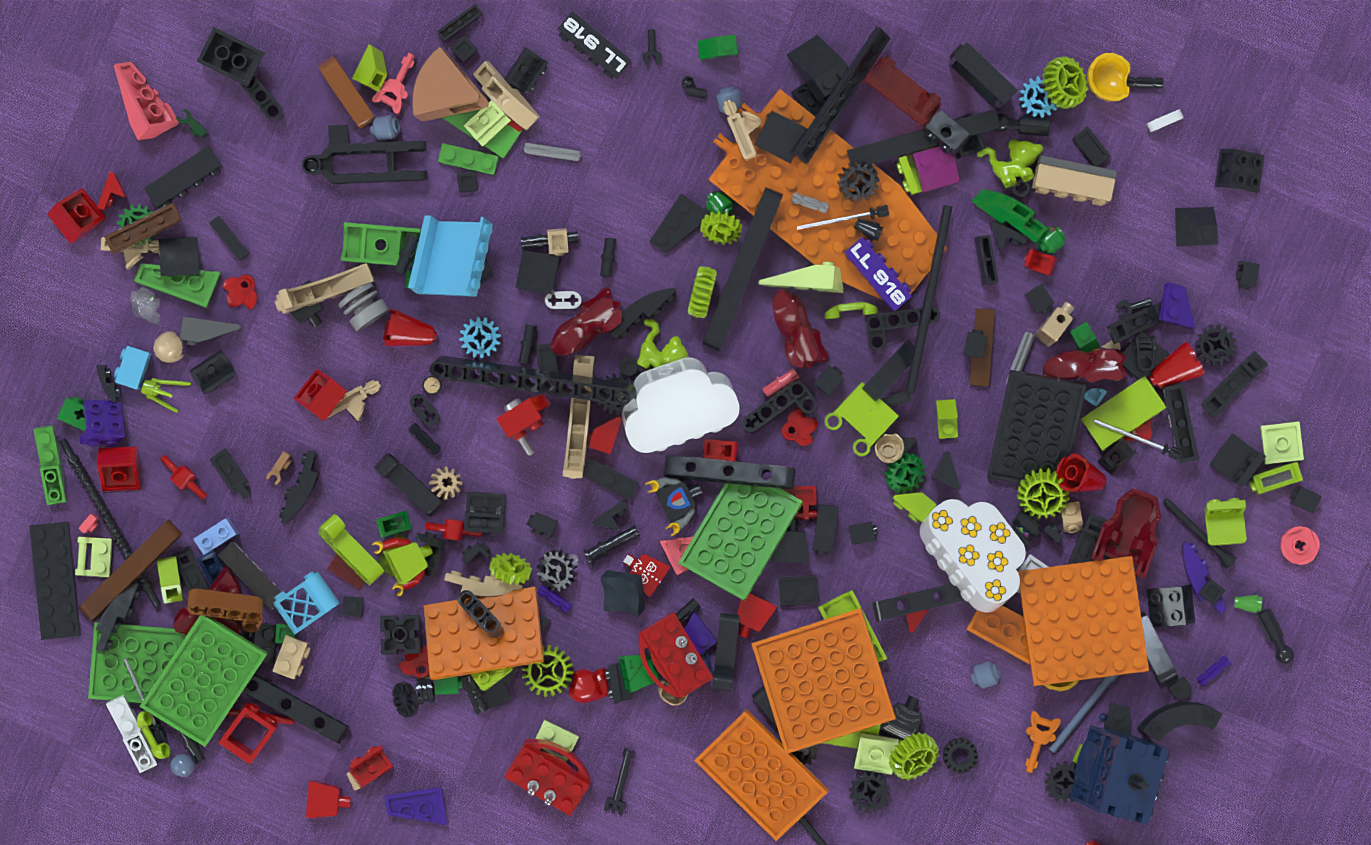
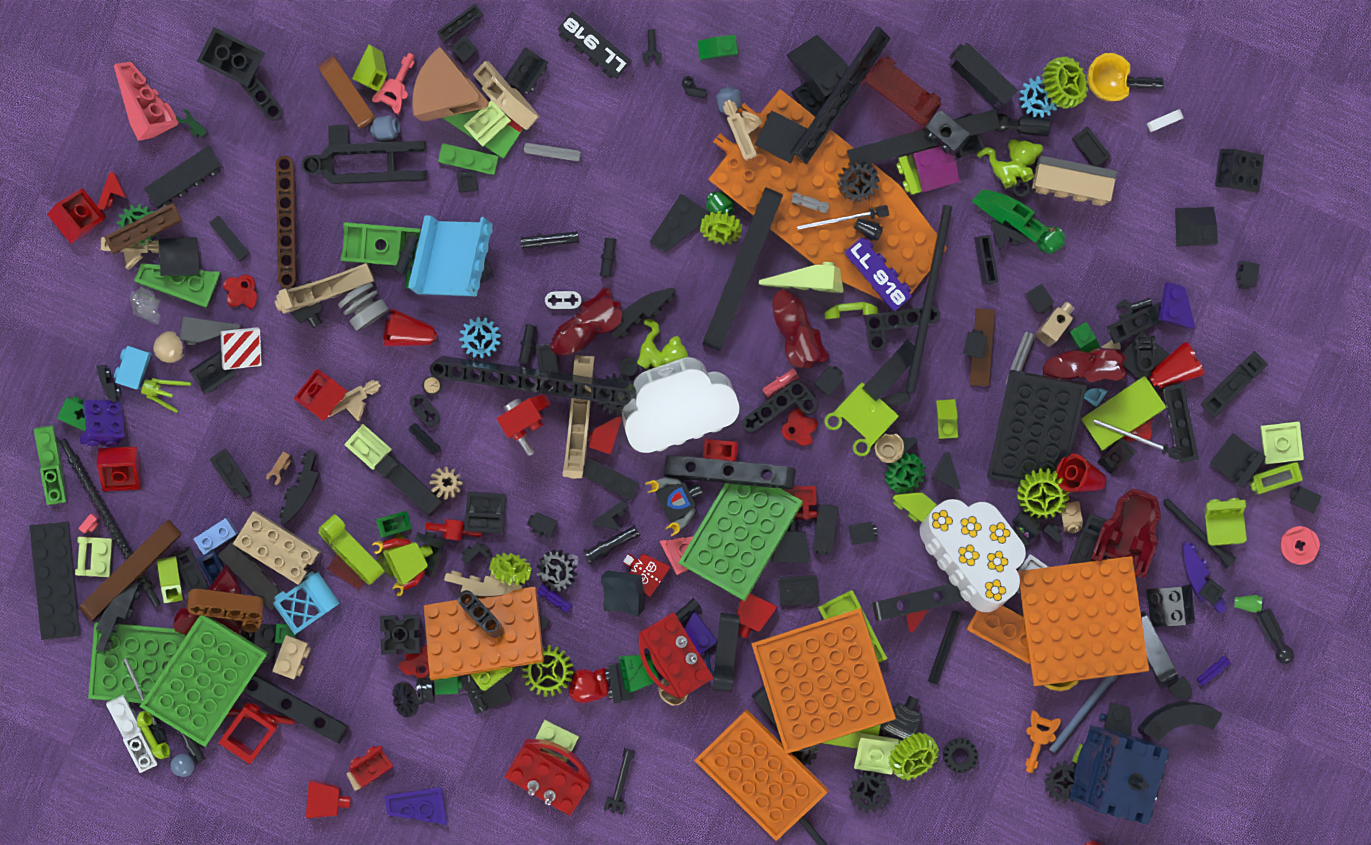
red piece [160,455,207,500] -> none
black plate [342,596,364,617] -> none
black tile [516,250,561,295] -> none
tan bracket [547,228,568,256] -> none
lime gear [688,266,717,318] -> none
sand blue head [971,661,1001,689] -> none
red bracket [1024,249,1057,276] -> none
black gear [1194,324,1237,366] -> none
none -> tile [221,327,261,370]
none -> tan piece [233,511,322,585]
none -> reddish brown beam [276,156,297,289]
none -> yellowish green plate [344,424,392,470]
none -> black axle [928,611,962,684]

